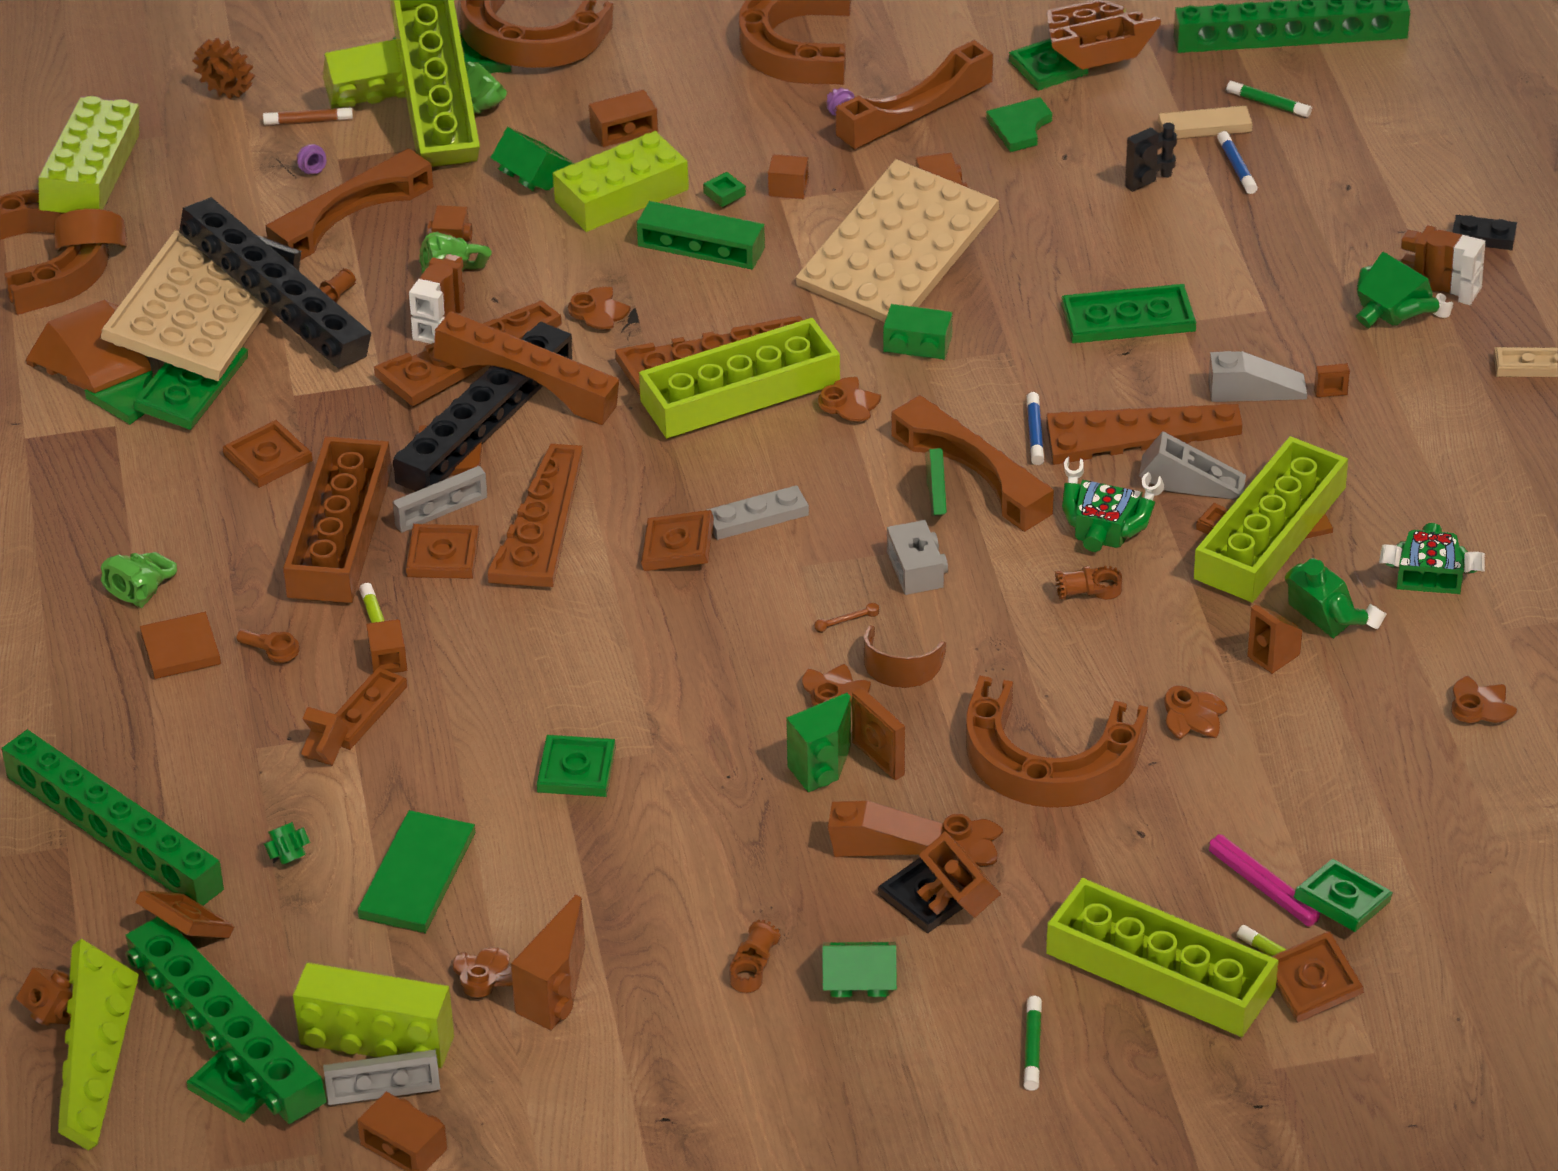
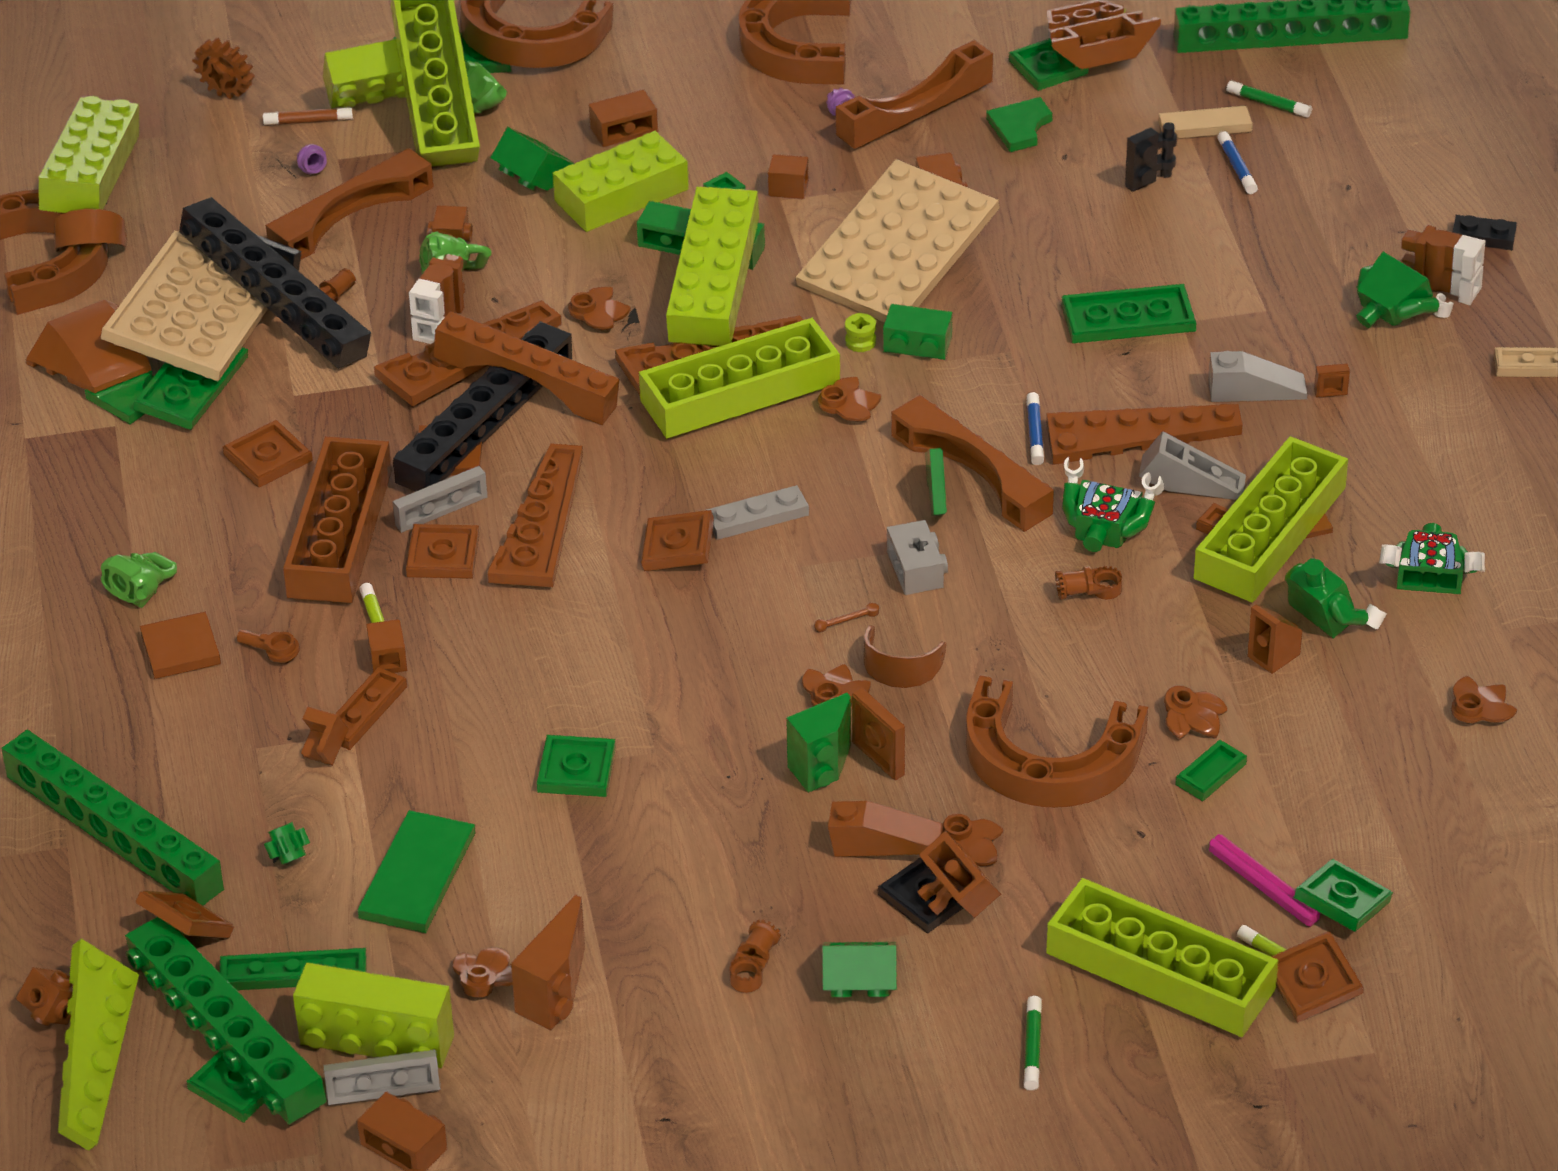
none -> green tile [220,948,367,990]
none -> lime brick [666,187,759,346]
none -> lime wheel [845,313,876,352]
none -> green tile [1175,740,1247,802]

